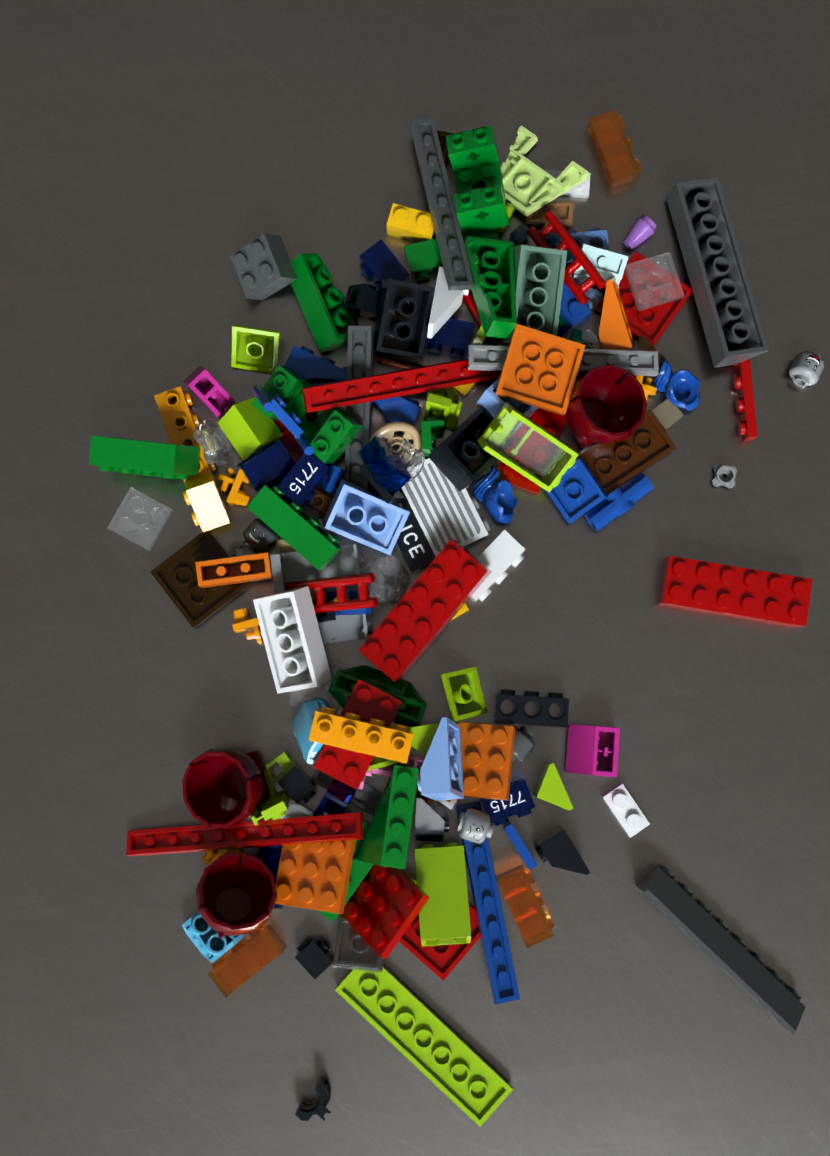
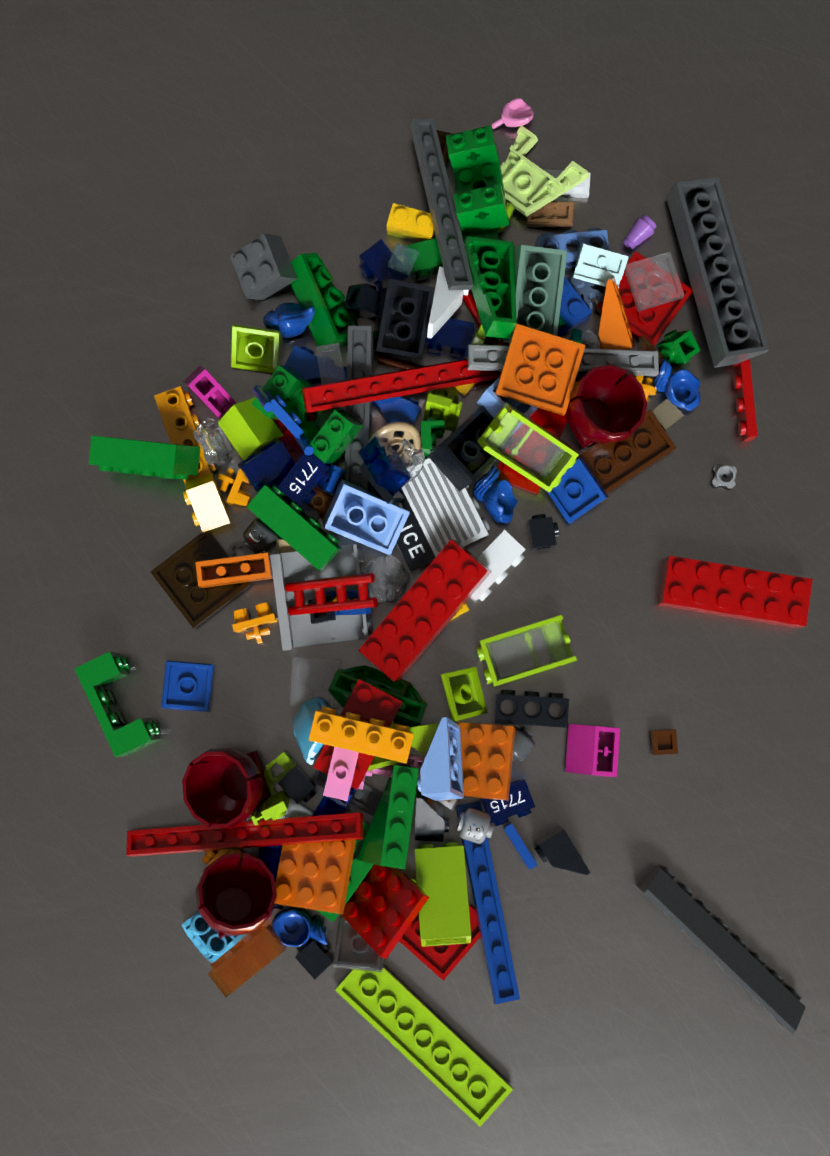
clear plate [107,487,173,551] -> none
white slope [253,586,332,694] -> none
black piece [295,1078,331,1121] -> none
clear orange brick [496,865,555,948] -> none
sand blue plate [509,225,529,246] -> none
red bar [527,210,607,305] -> none
lime slope [533,761,574,811] -> none
blue piece [585,472,654,532] -> none
clear orange brick [587,110,641,191] -> none
white plate [602,783,650,838] -> none
light grey head [789,351,824,387] -> none
none -> green plate [74,651,161,758]
none -> blue tile [161,660,215,712]
none -> blue hair [263,303,315,338]
none -> blue hair [272,909,328,947]
none -> clear tile [316,343,345,384]
none -> bright pink plate [323,747,359,801]
none -> clear light blue plate [388,243,419,276]
none -> clear door [476,615,577,687]
none -> bright pink piece [490,98,534,129]
none -> black brick [527,514,559,551]
none -> reddish brown plate [650,729,678,755]
none -> green brick [657,330,700,366]

